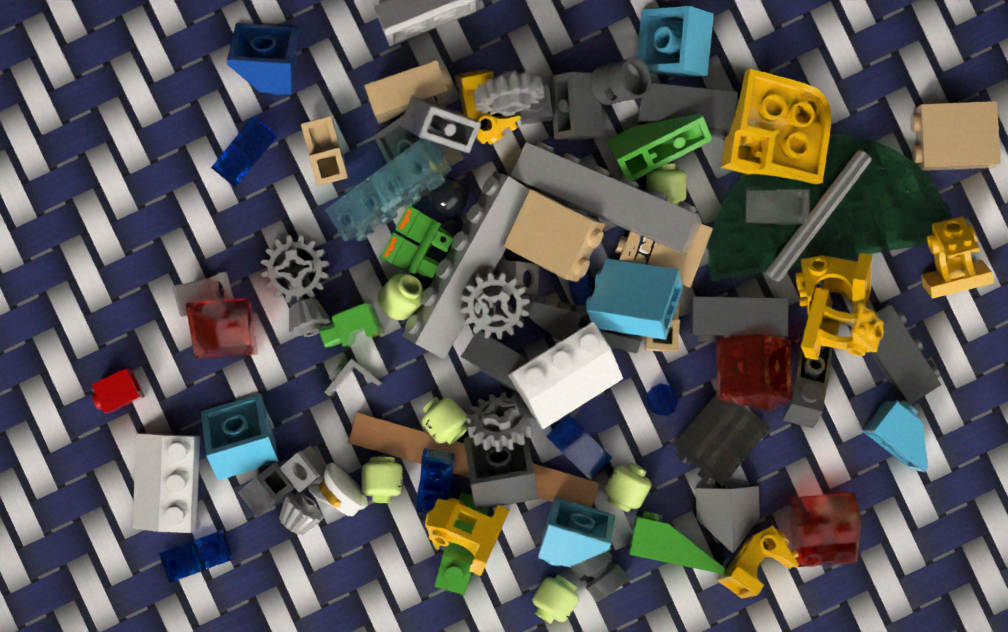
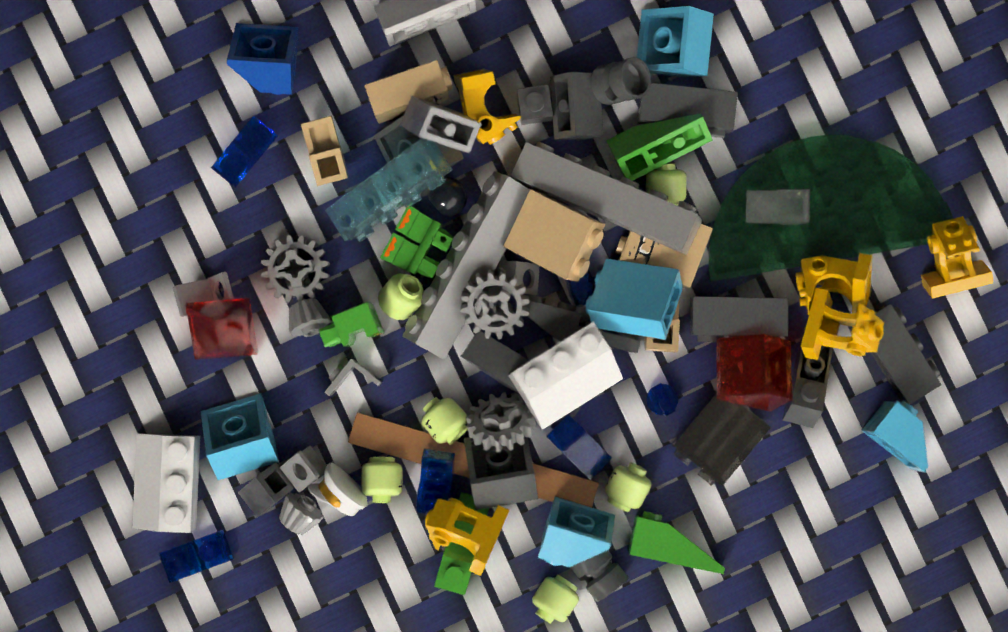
red brick [91,368,145,413] -> none
light grey gear [473,71,544,116] -> none
light grey slope [695,486,760,553] -> none
yellow tile [716,526,799,599] -> none
yellow slope [721,69,831,184] -> none
light grey axle [766,150,872,282] -> none
clear red slope [790,492,862,567] -> none
tan brick [911,101,1001,171] -> none

